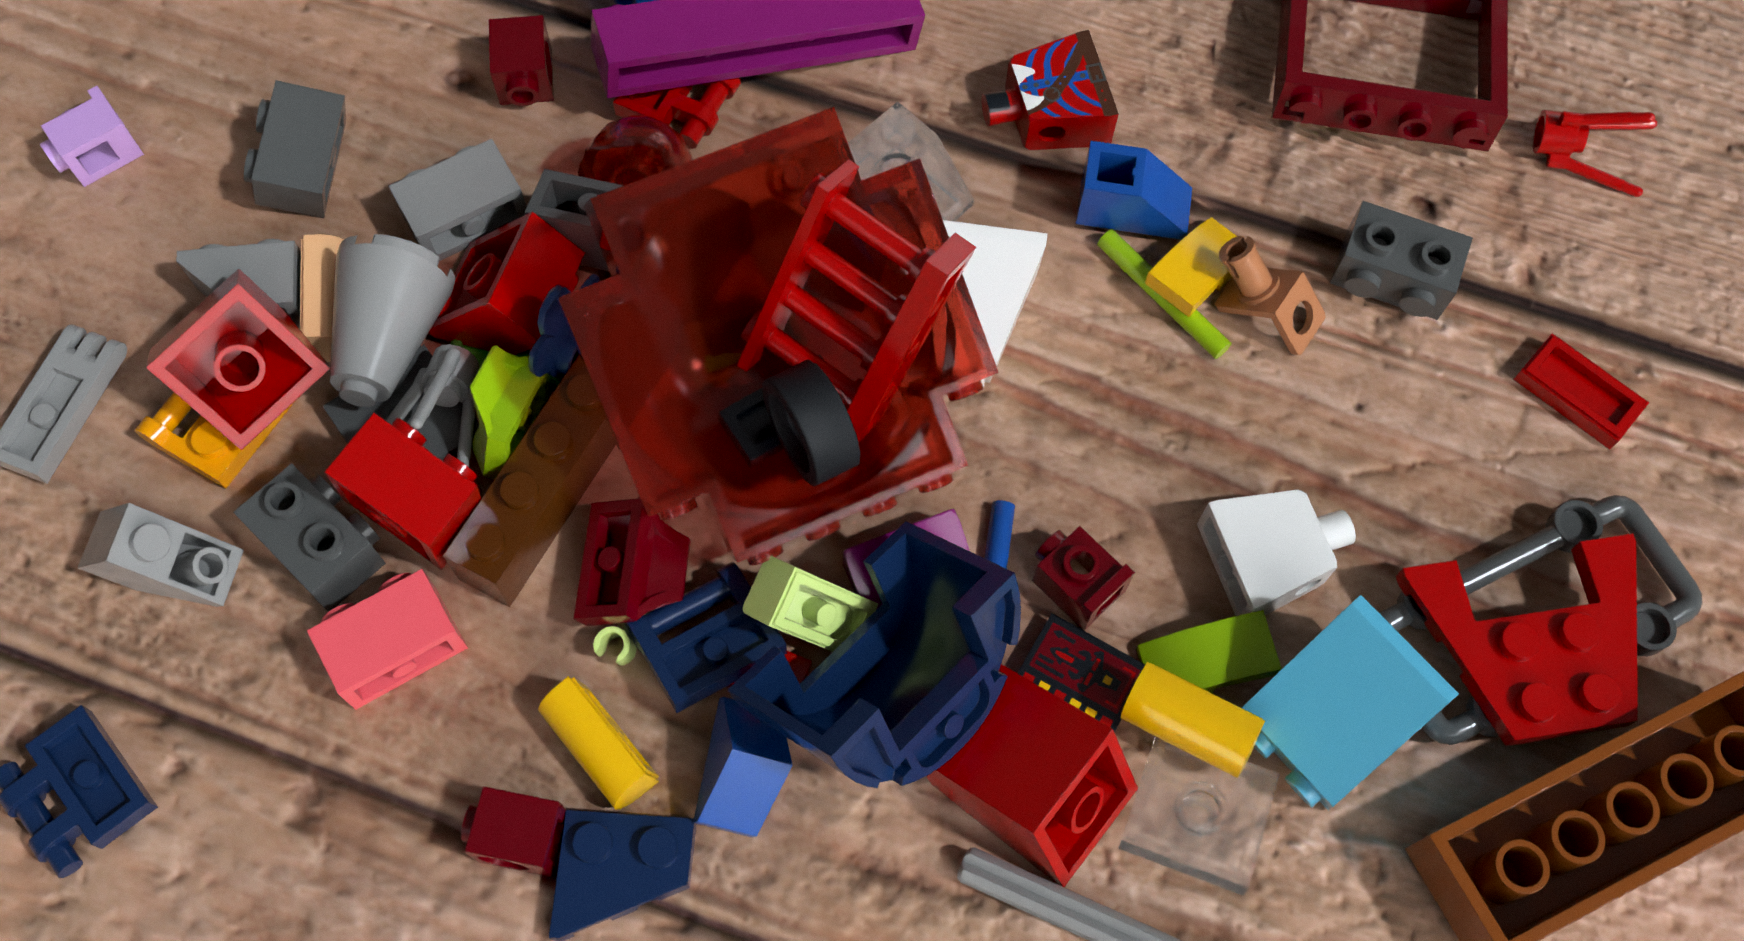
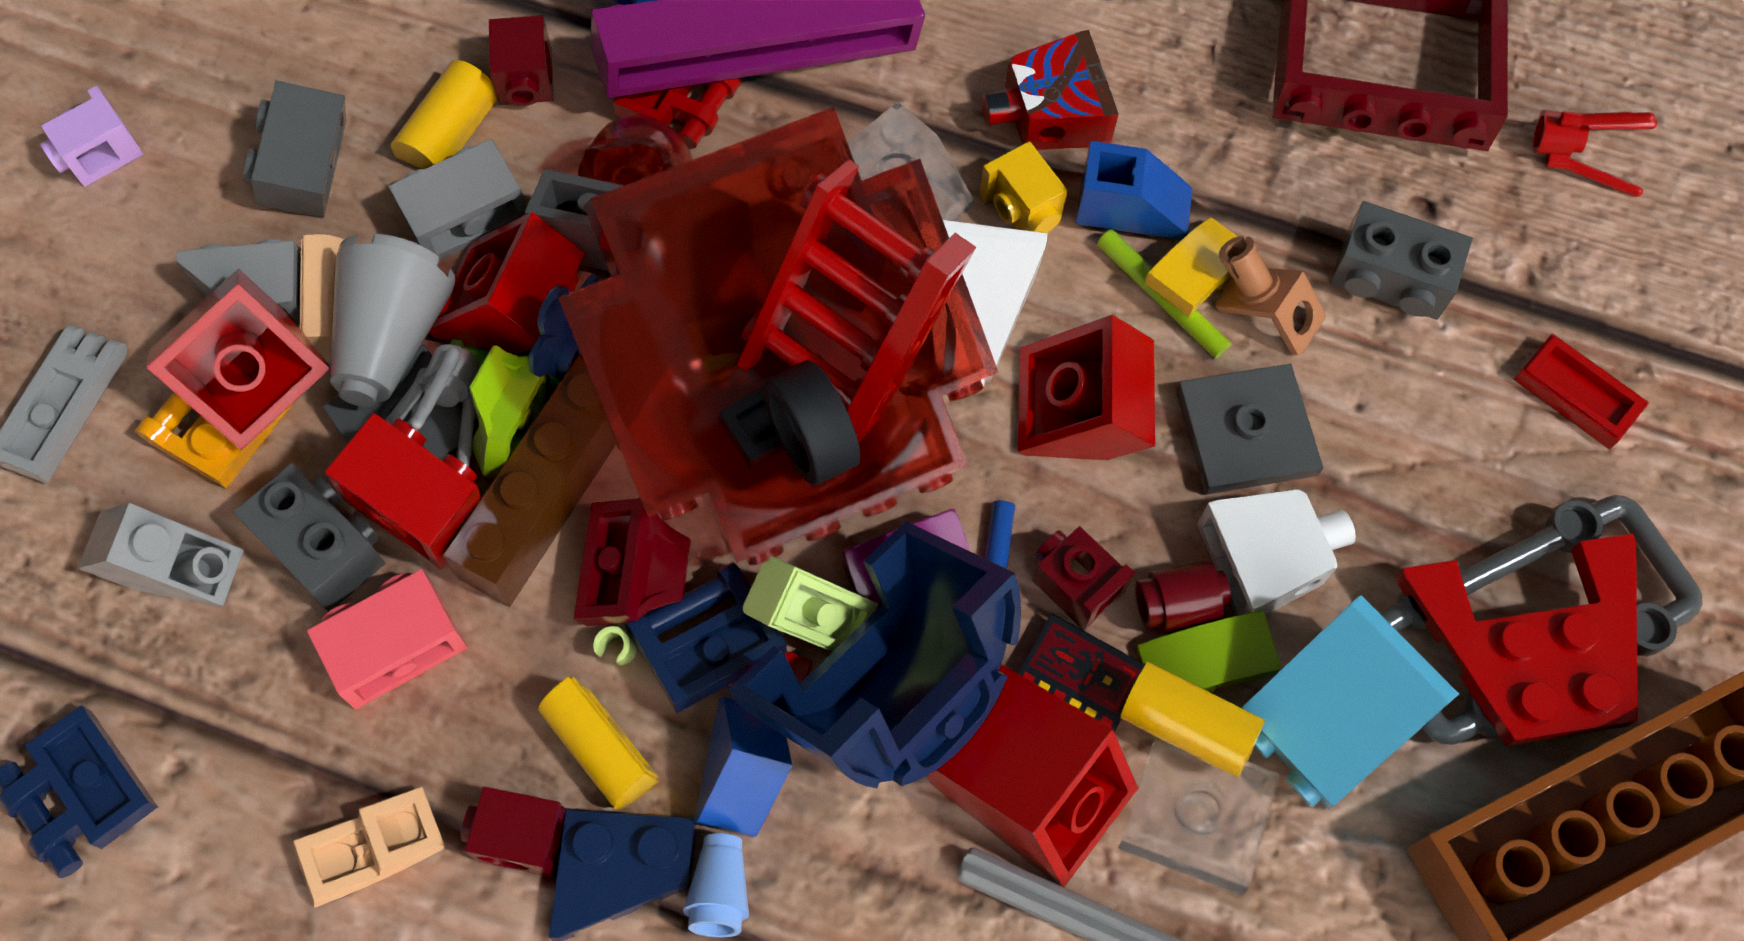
none -> light nougat slope [293,787,444,908]
none -> yellow brick [390,60,498,169]
none -> light blue cone [683,833,749,938]
none -> yellow brick [979,141,1068,233]
none -> red slope [1017,314,1155,460]
none -> dark red brick [1135,561,1231,632]
none -> dark grey plate [1176,363,1324,495]

